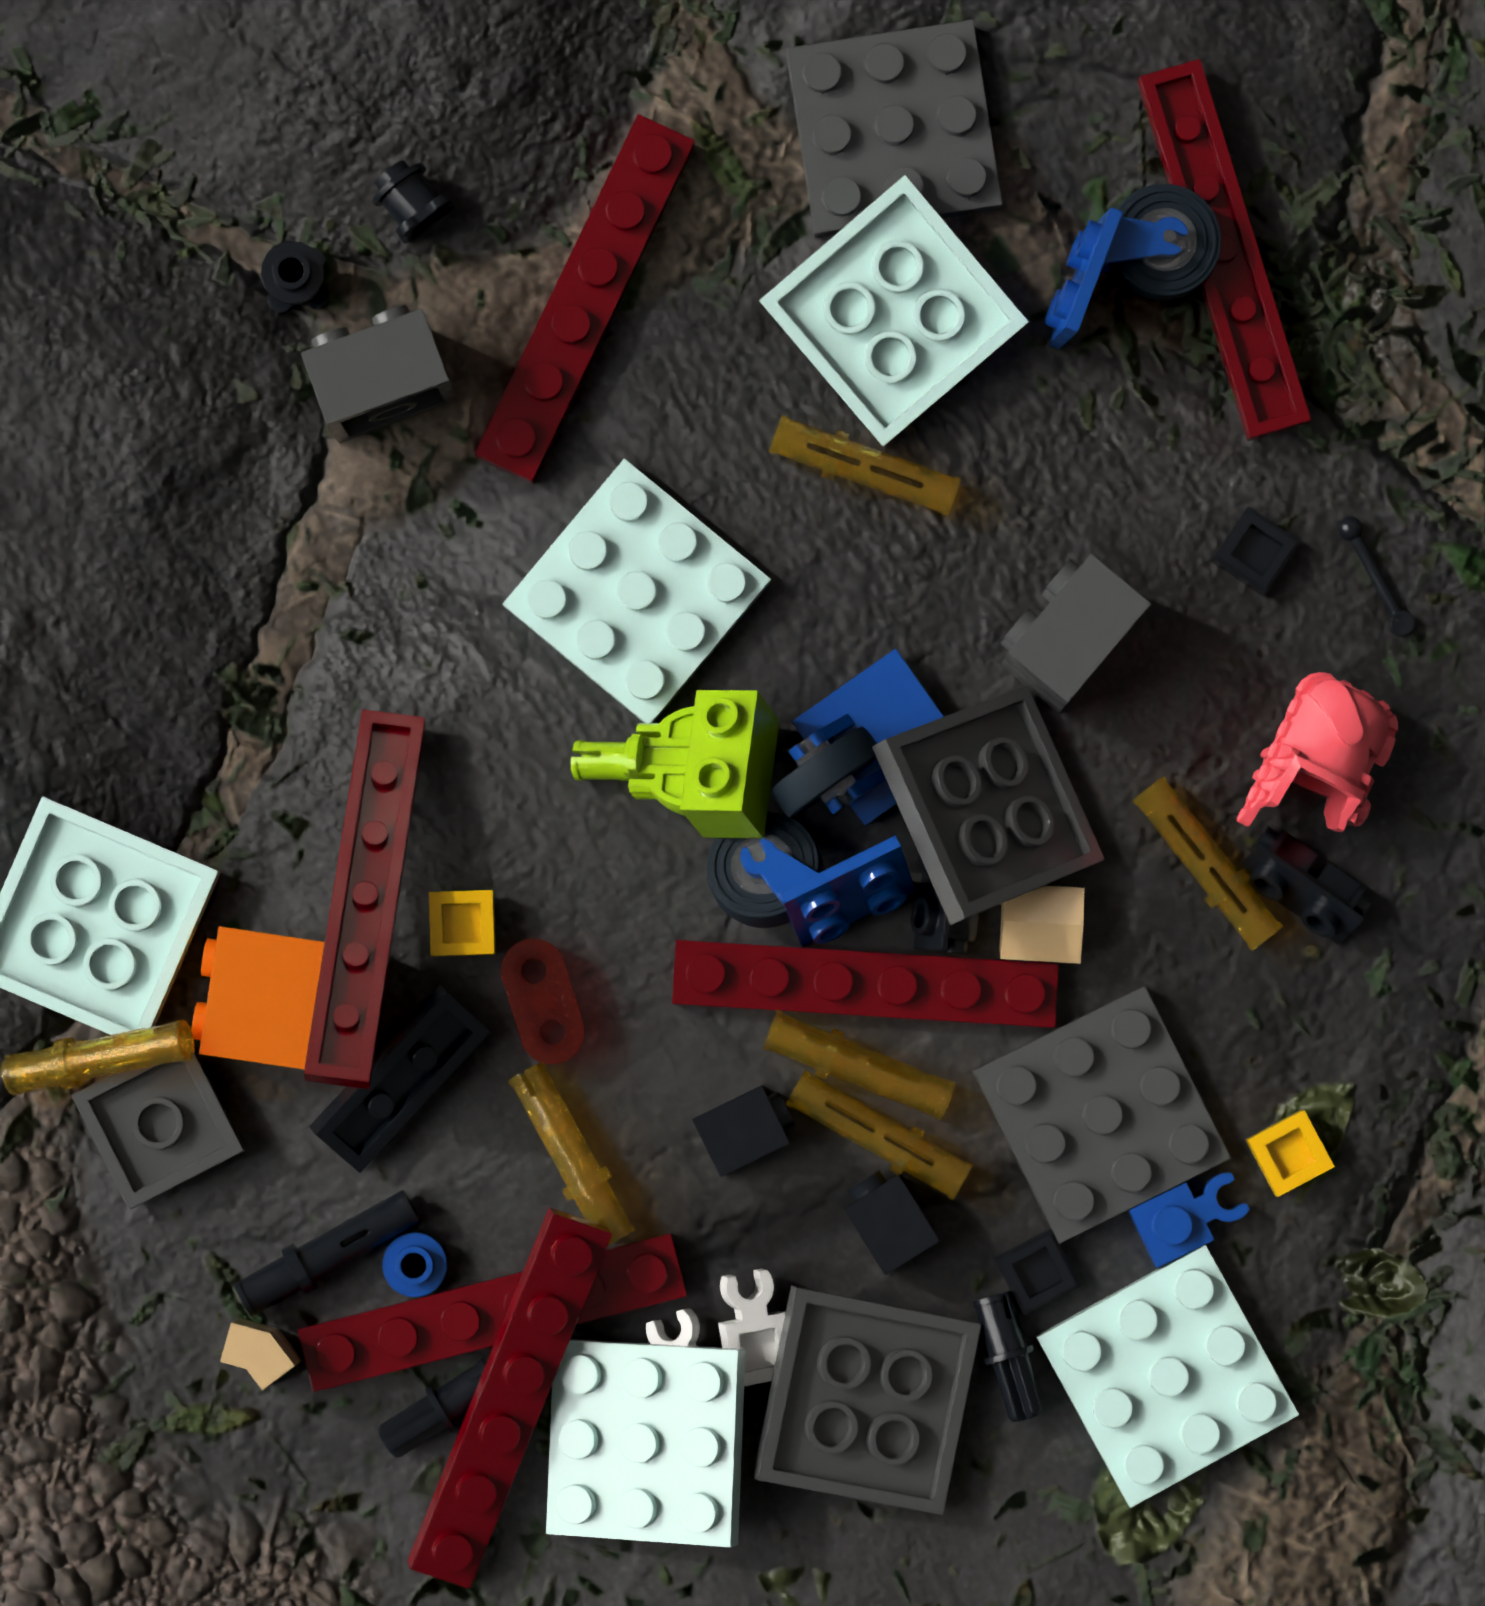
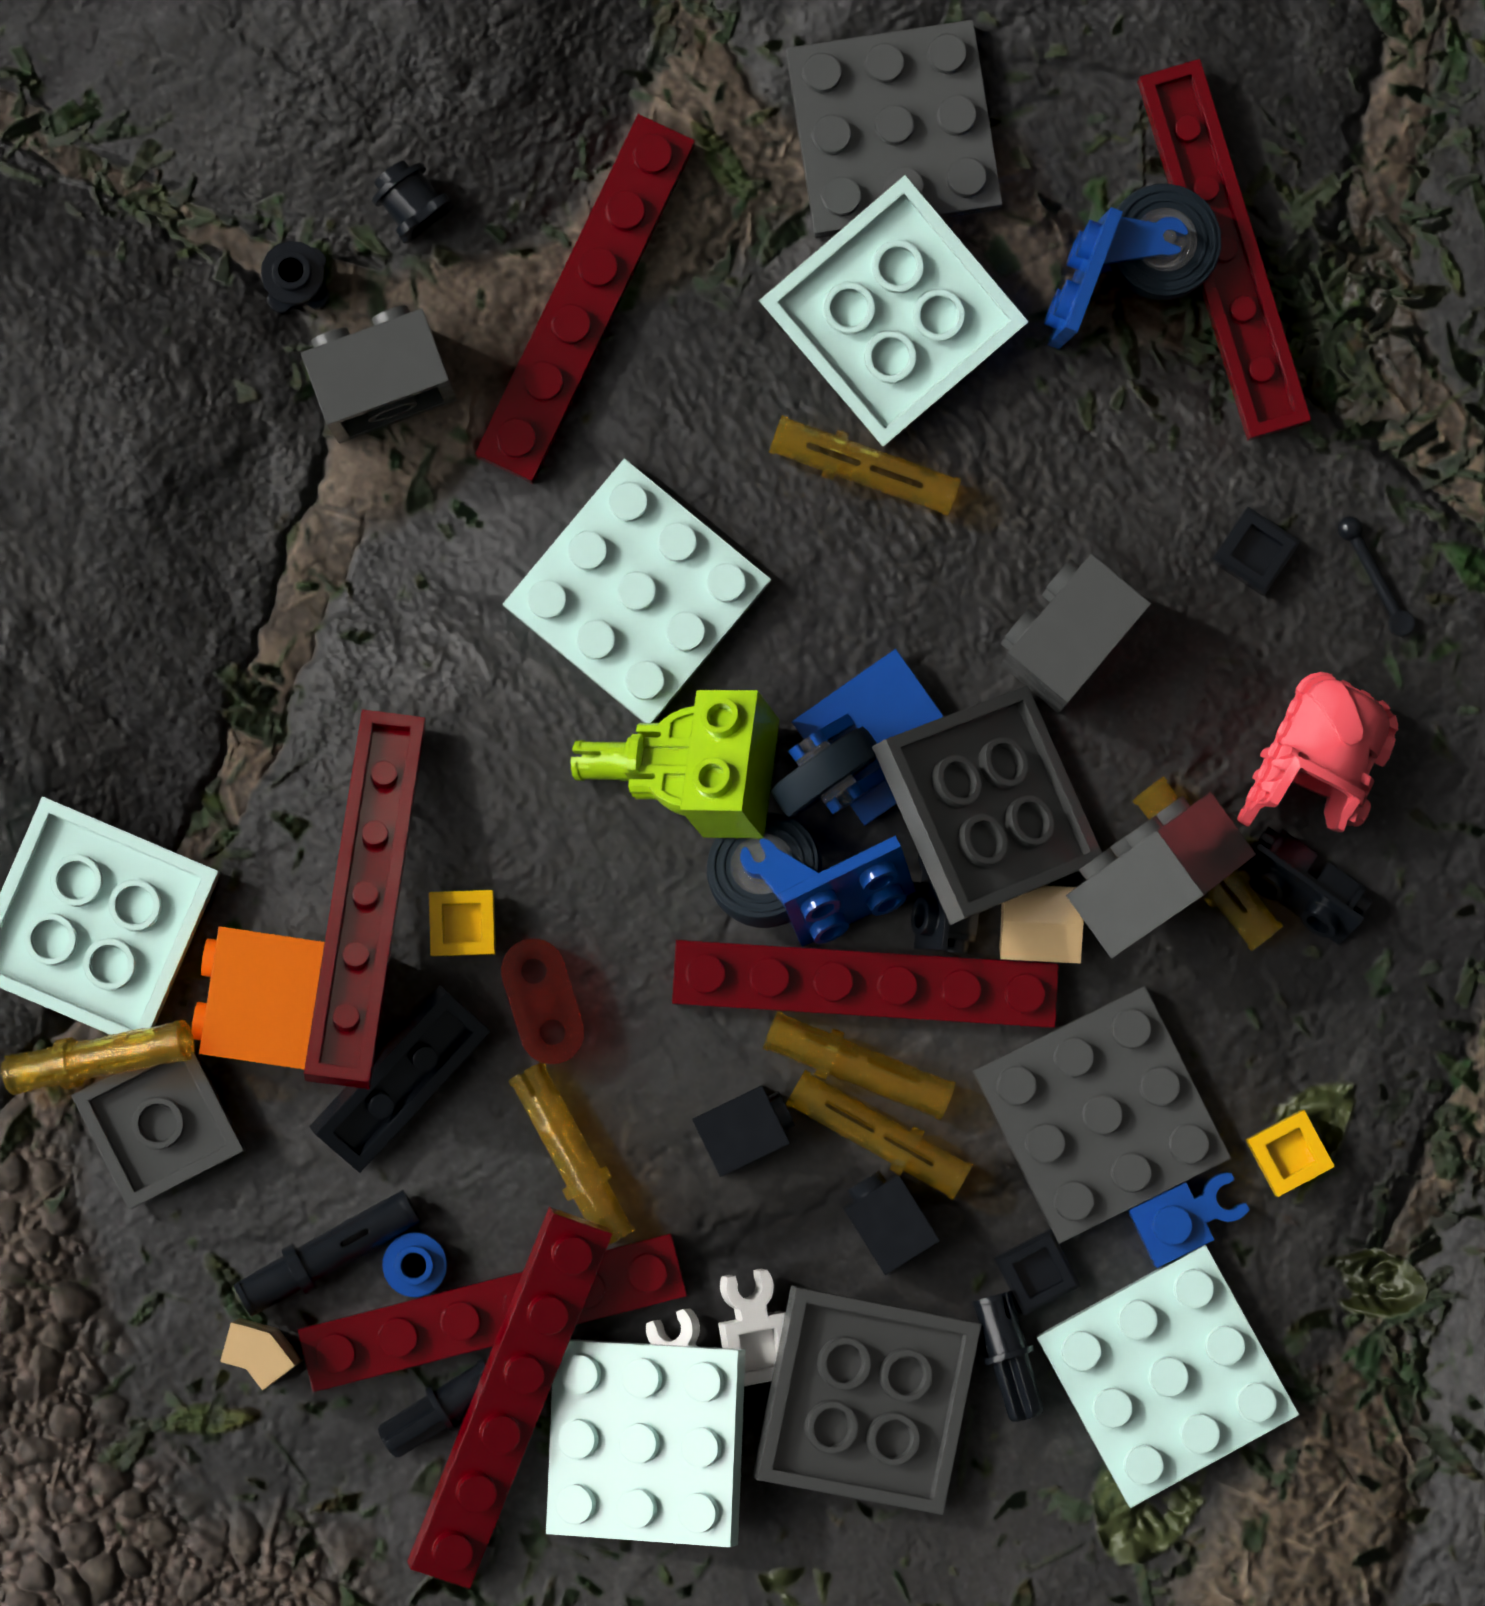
none -> dark grey brick [1066,791,1256,959]

